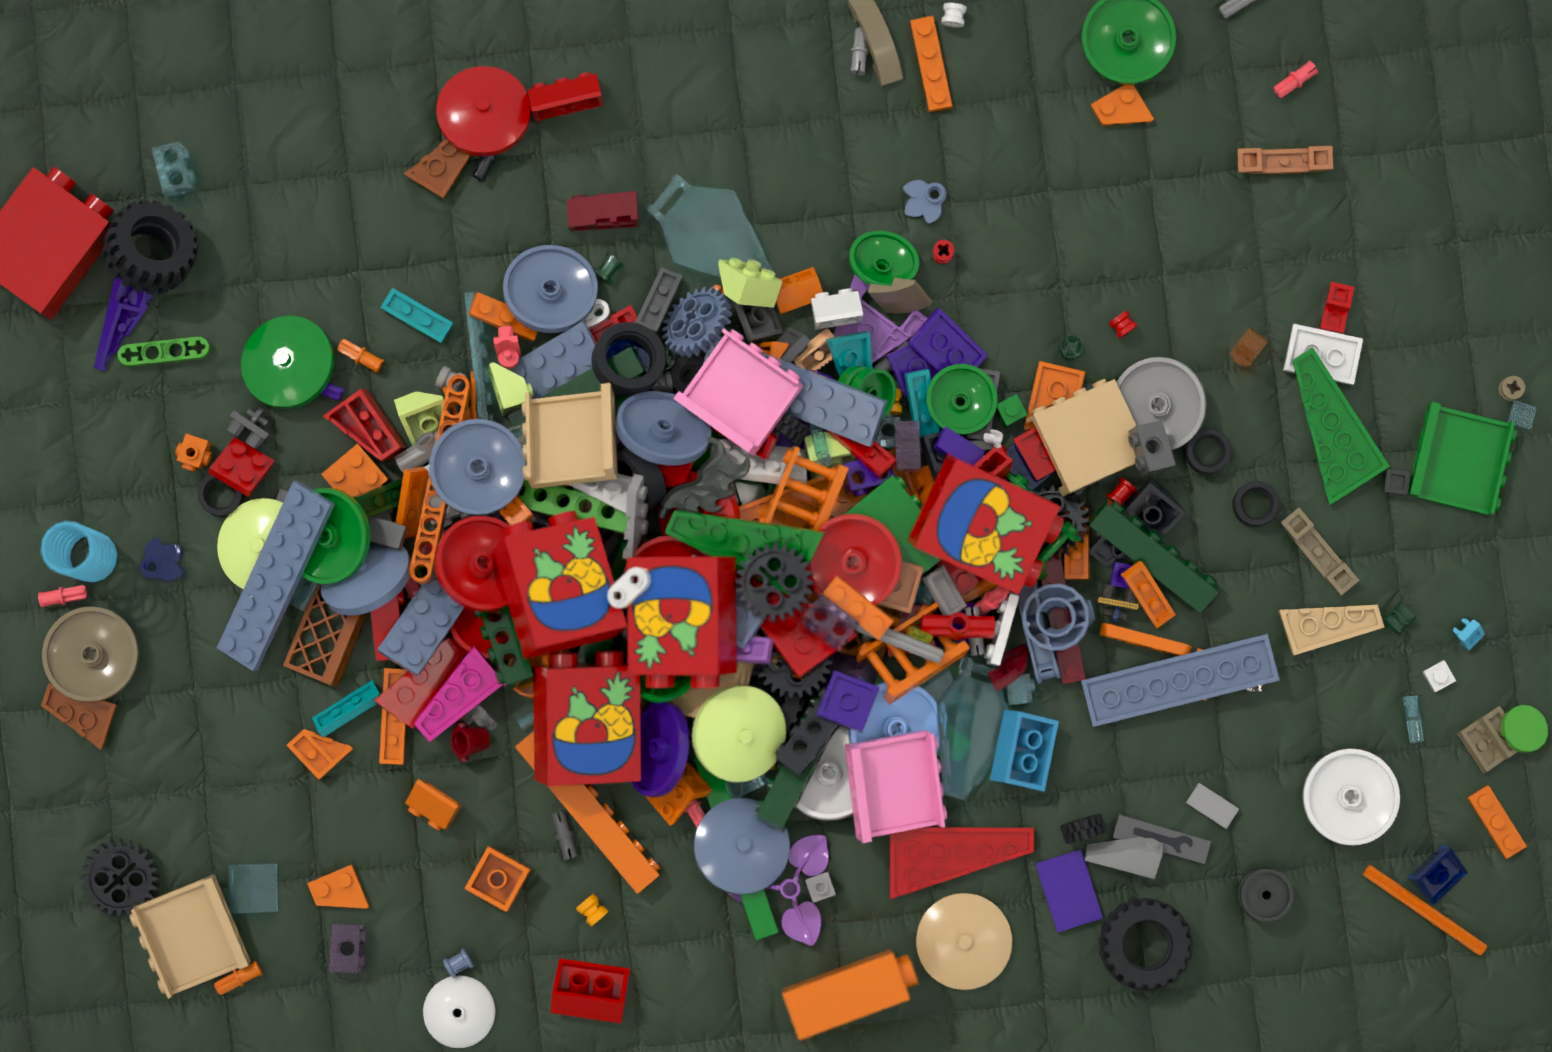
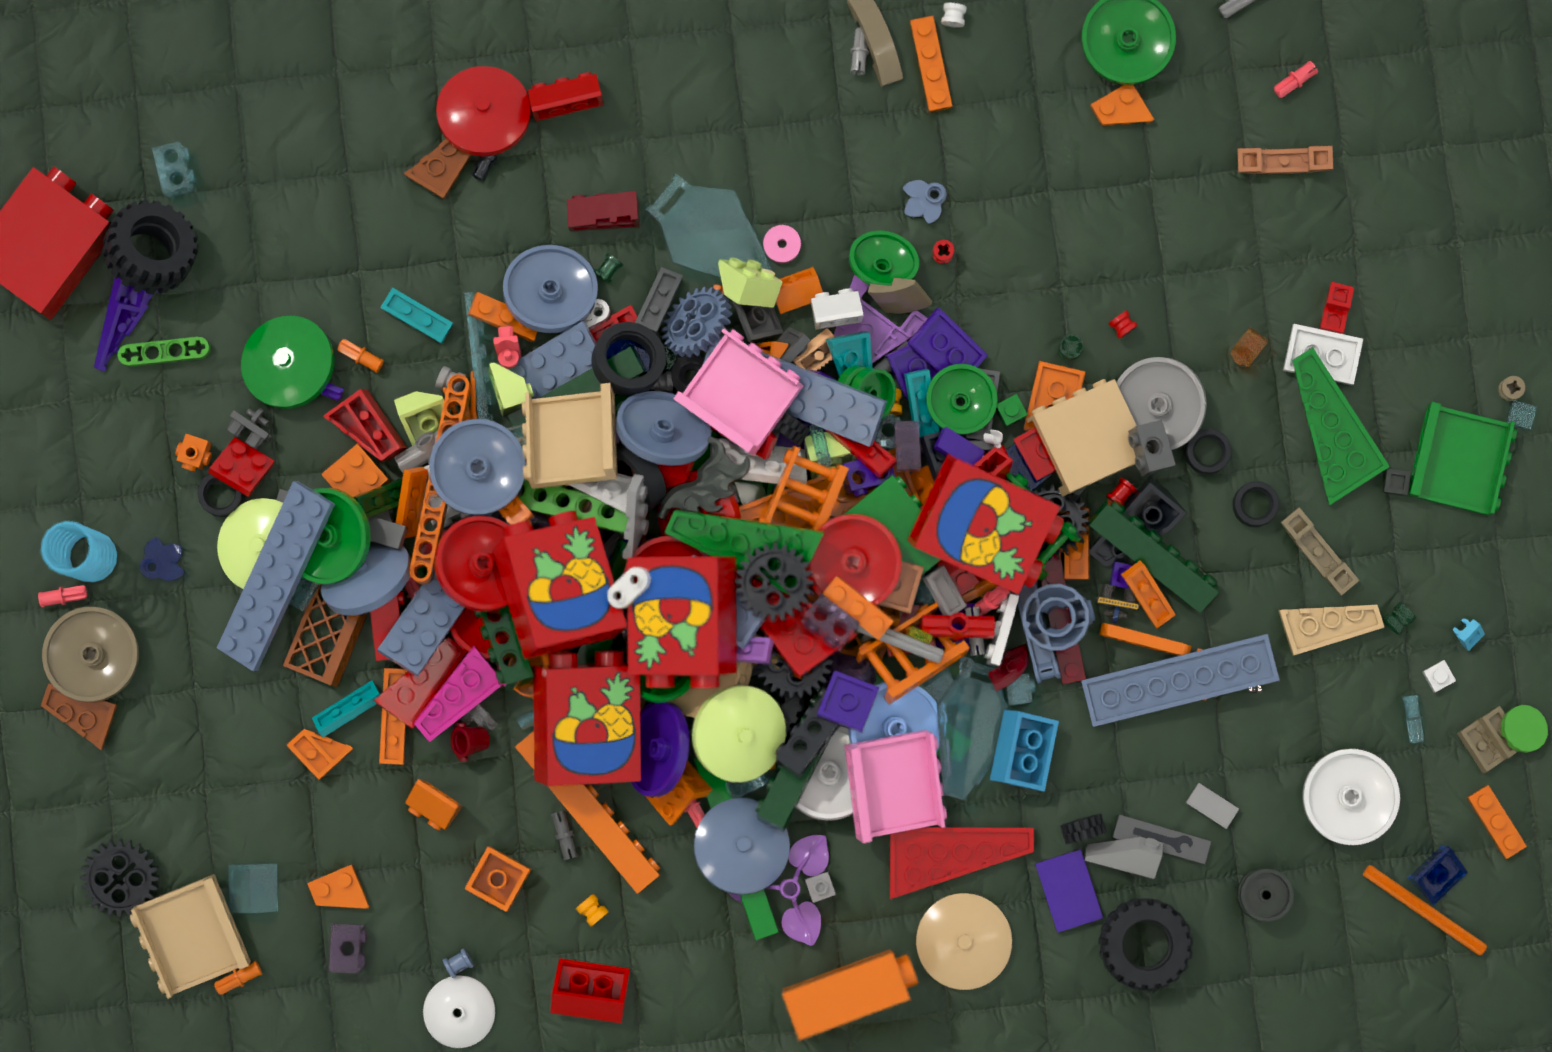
none -> bright pink piece [763,225,801,264]

